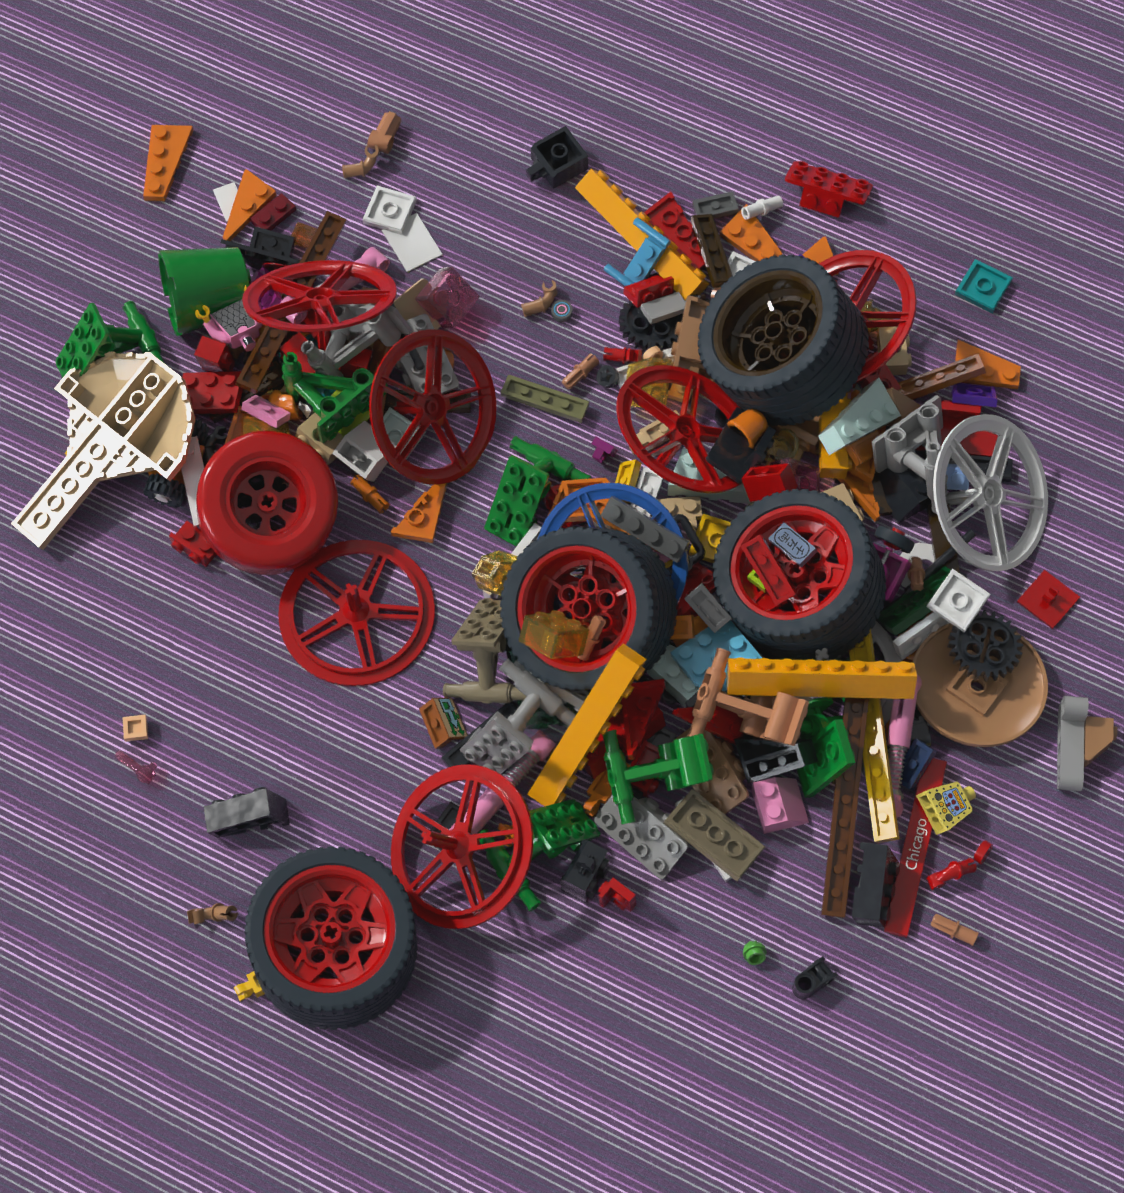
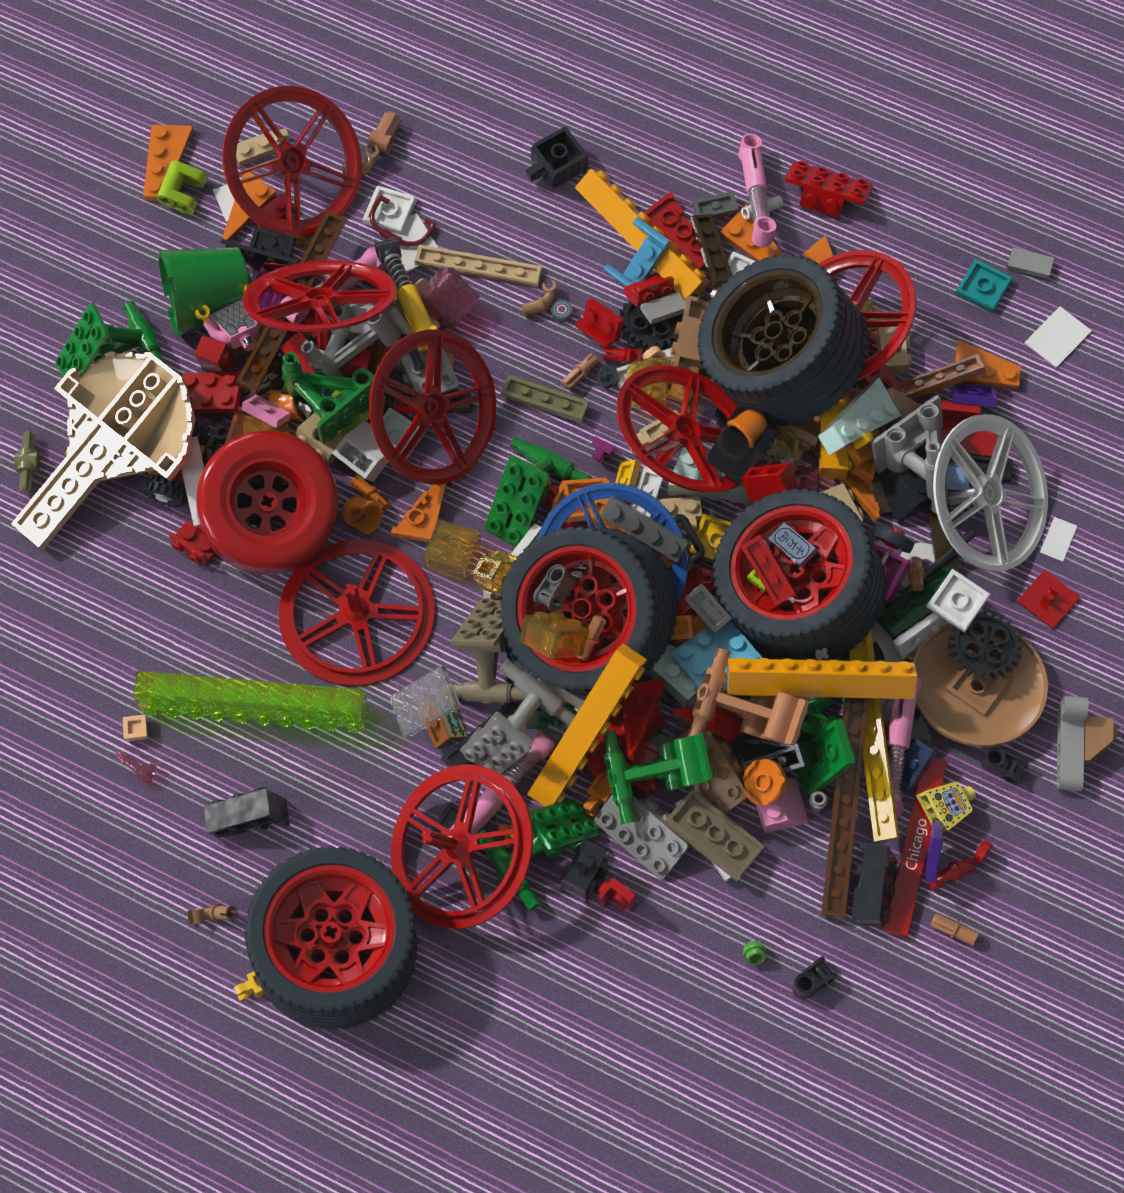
none -> olive axle [14,431,40,493]
none -> clear neon green brick [133,671,369,733]
none -> lime connector [156,161,208,214]
none -> red wheel [222,86,362,235]
none -> tan hinge [236,128,290,166]
none -> orange hair [342,496,382,534]
none -> dark red piece [369,195,437,247]
none -> piece [374,237,438,352]
none -> clear plate [389,666,461,738]
none -> tan tile [414,244,543,287]
none -> clear yellow brick [423,519,481,581]
none -> dark grey piece [533,564,576,612]
none -> red bracket [575,298,624,348]
none -> bright pink piece [738,134,776,247]
none -> orange tile [743,759,787,806]
none -> light grey pin [809,791,828,814]
none -> yellow tile [852,431,874,449]
none -> dark purple tile [925,820,943,883]
none -> black piece [981,746,1029,785]
none -> light grey tile [1007,248,1054,279]
none -> white window [1024,307,1092,368]
none -> white sticker [1040,517,1077,561]

